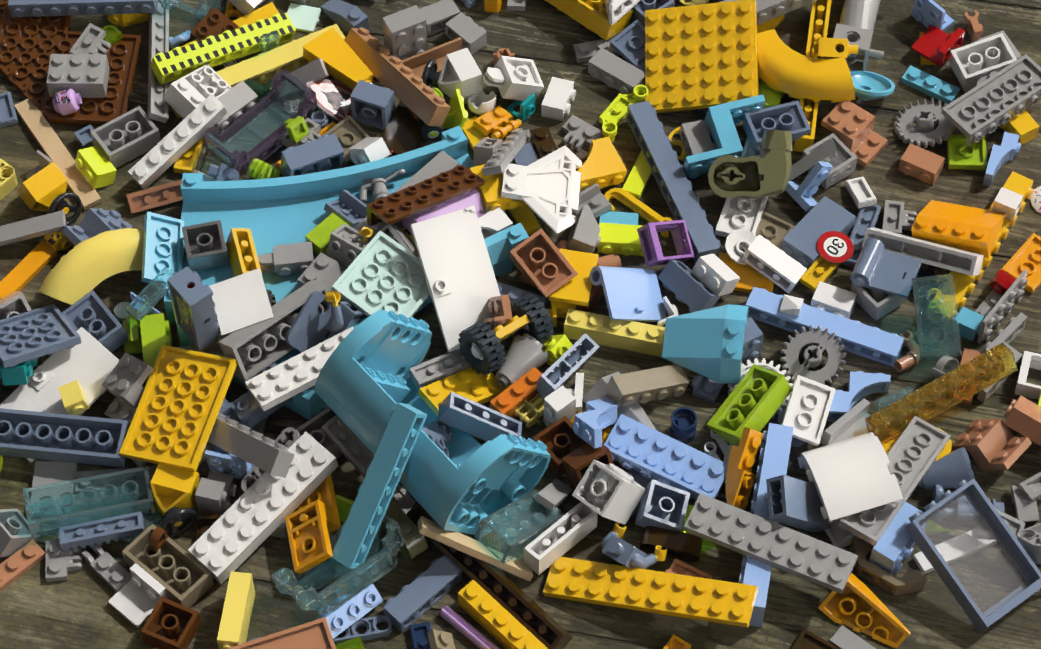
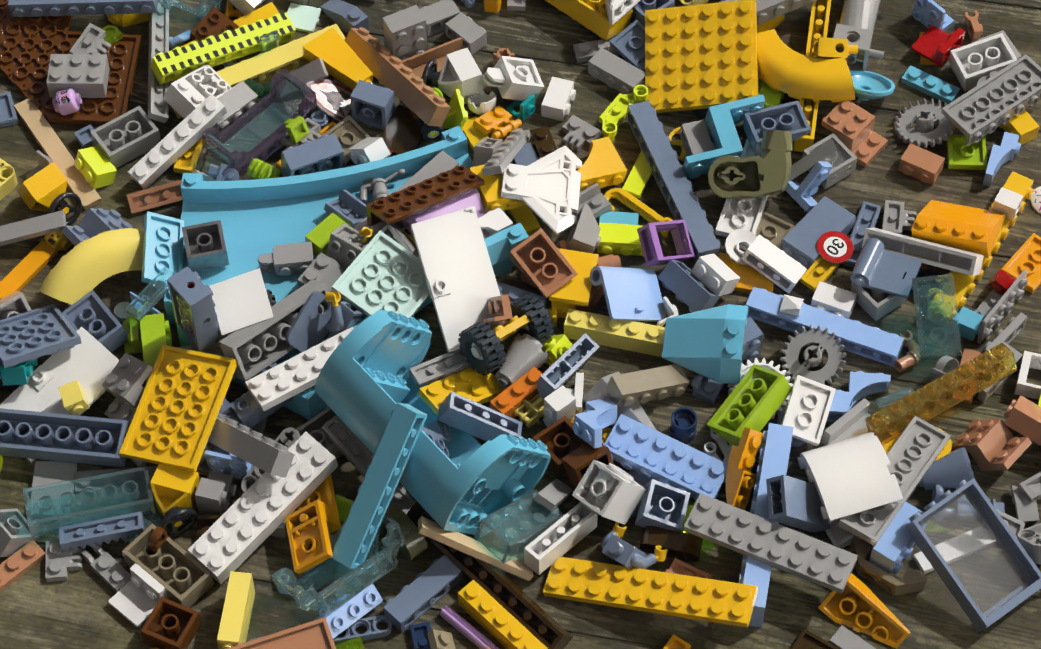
yellow brick [226,228,262,277] -> none
white tile [845,177,877,209] -> none

